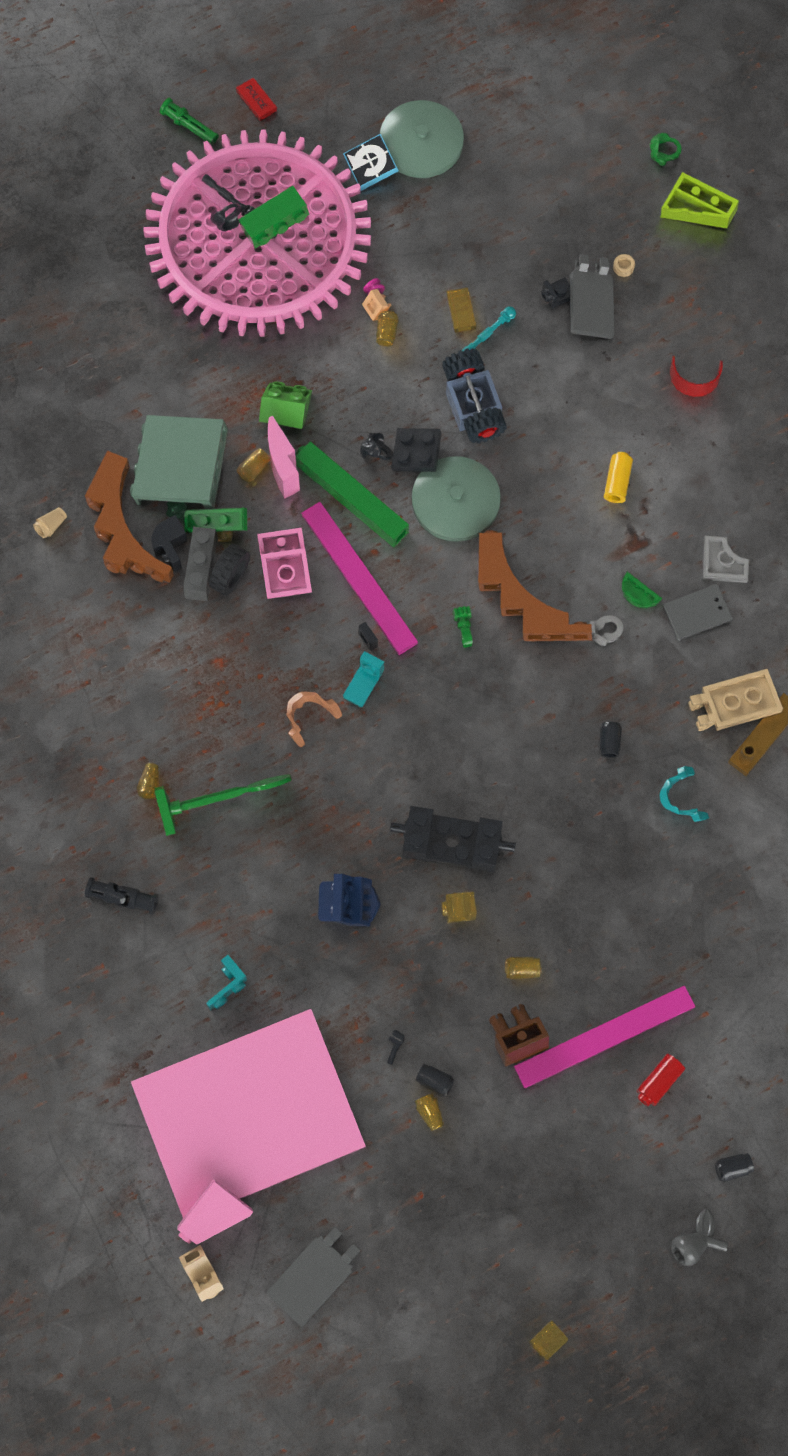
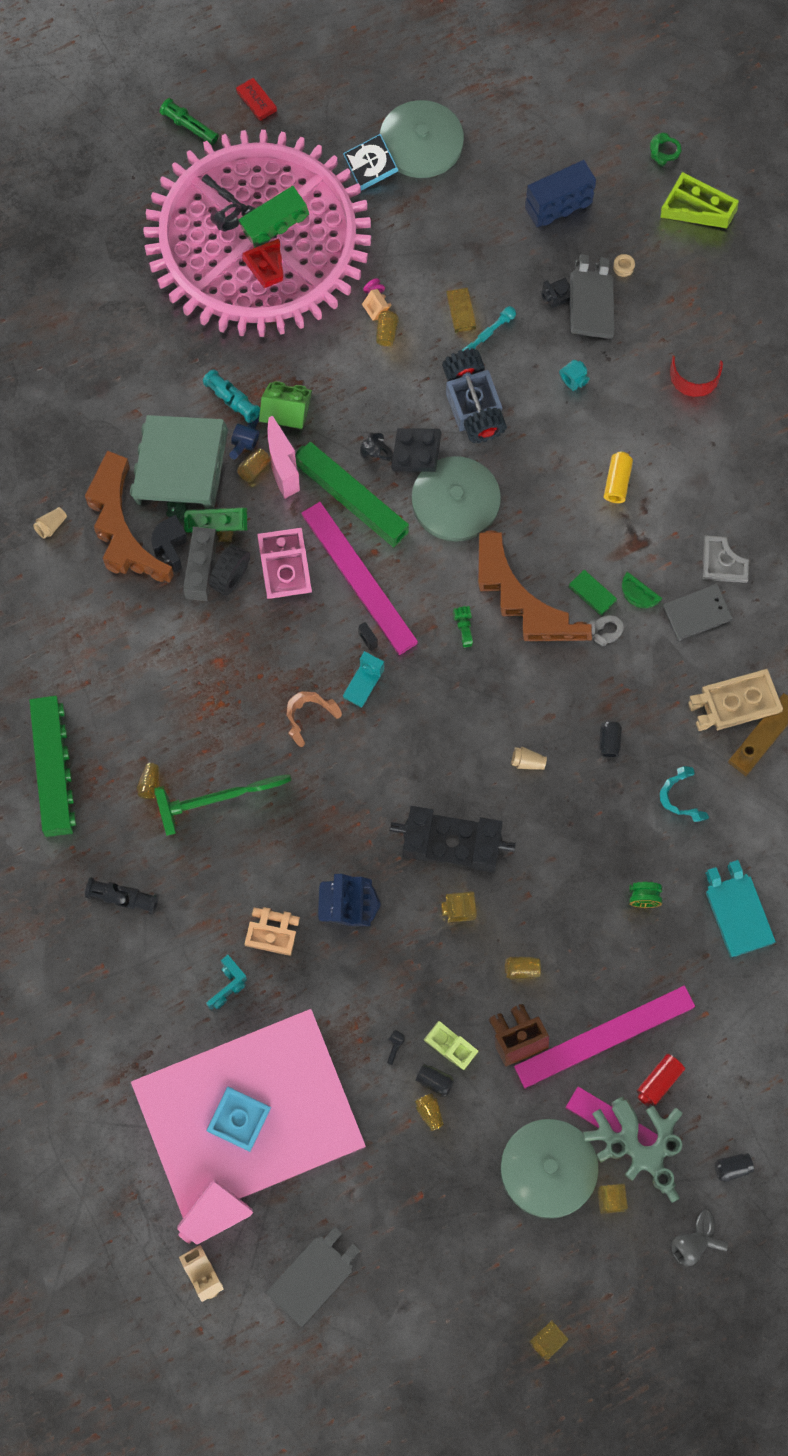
none -> green brick [29,696,76,837]
none -> teal piece [203,369,260,423]
none -> medium azure tile [206,1086,271,1152]
none -> dark blue piece [229,415,260,459]
none -> red wing [242,239,283,289]
none -> light nougat plate [245,907,300,956]
none -> yellowish green slope [424,1021,478,1070]
none -> sand green dish [501,1119,598,1218]
none -> tan cone [511,746,547,770]
none -> dark blue piece [525,160,596,228]
none -> teal plate [559,360,590,391]
none -> dark pink tile [565,1087,658,1146]
none -> green tile [568,570,617,616]
none -> sand green plant [583,1096,683,1203]
none -> clear yellow brick [597,1184,628,1214]
none -> green wheel [629,882,662,908]
none -> teal tile [705,860,776,958]

